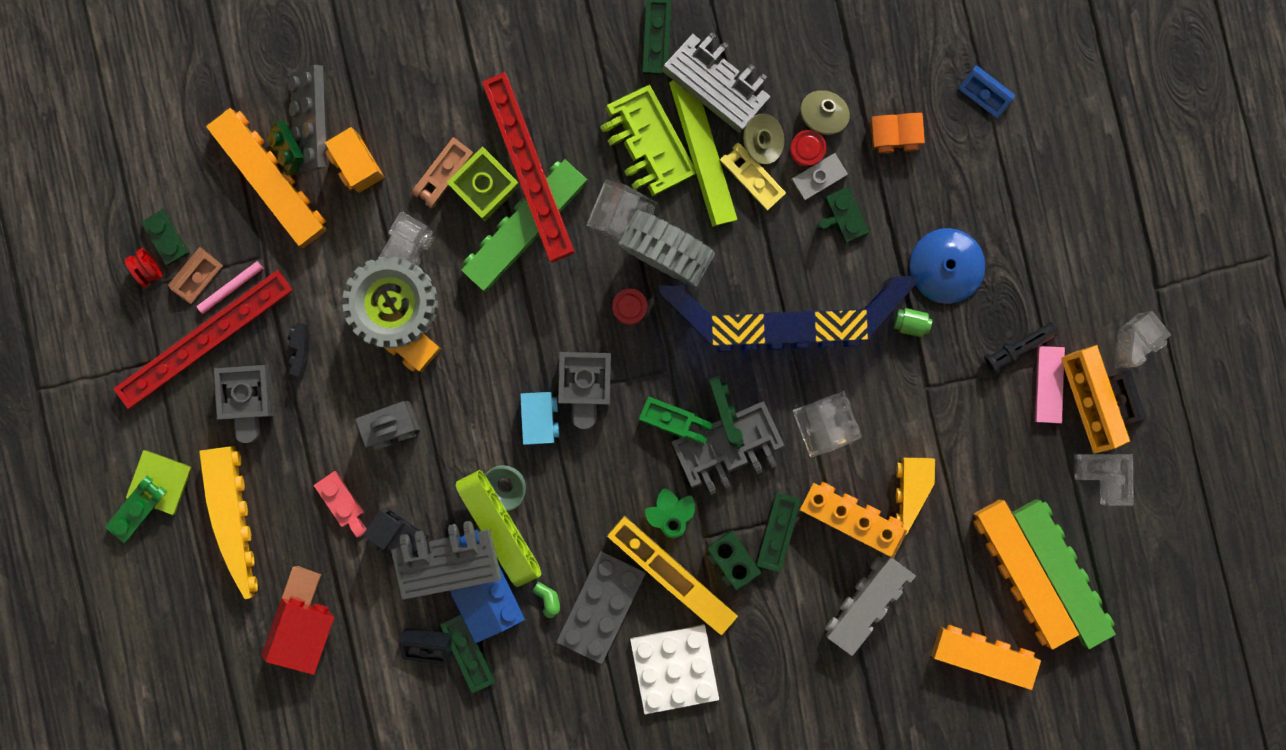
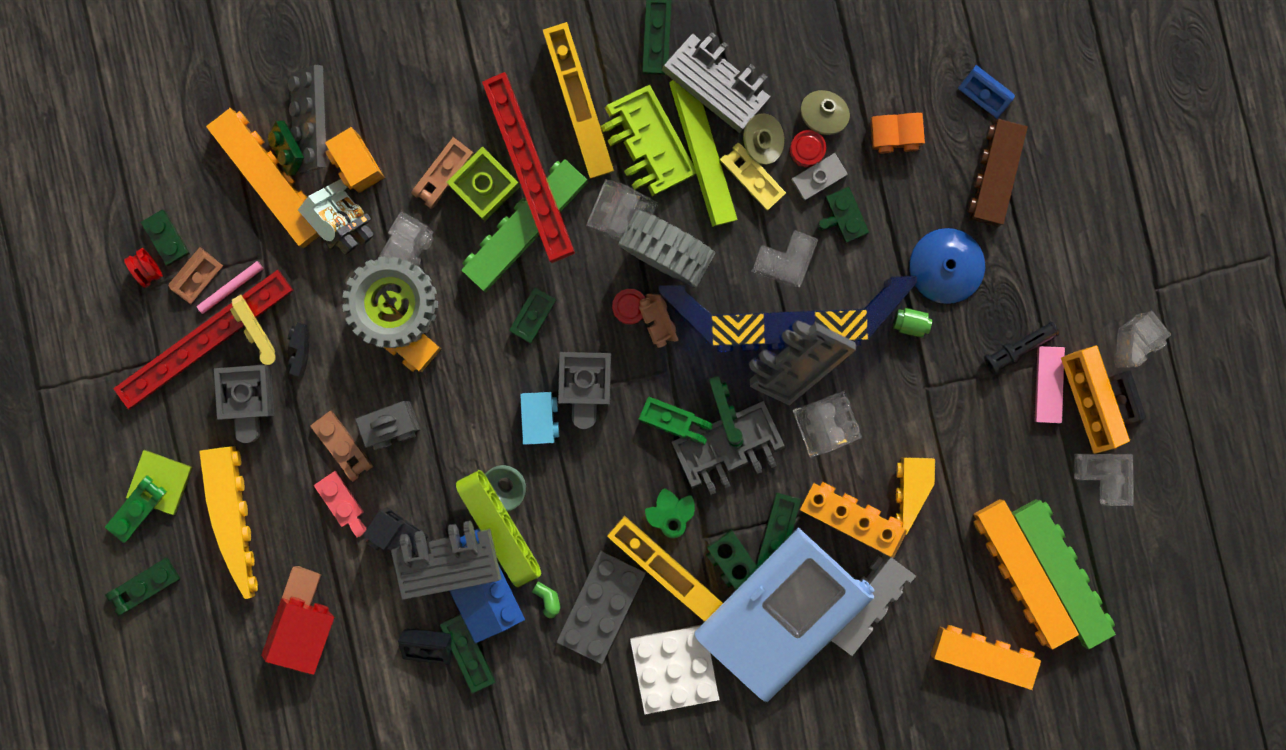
none -> dark green plate [105,557,181,617]
none -> light yellow plate [230,295,275,365]
none -> hips [298,179,374,255]
none -> nougat plate [310,411,373,482]
none -> dark green plate [509,287,557,343]
none -> yellow slope [543,22,614,179]
none -> nougat hinge [639,294,678,348]
none -> light blue piece [694,528,874,702]
none -> dark grey hinge [749,321,856,405]
none -> clear brick [751,230,818,289]
none -> reddish brown brick [968,119,1028,227]

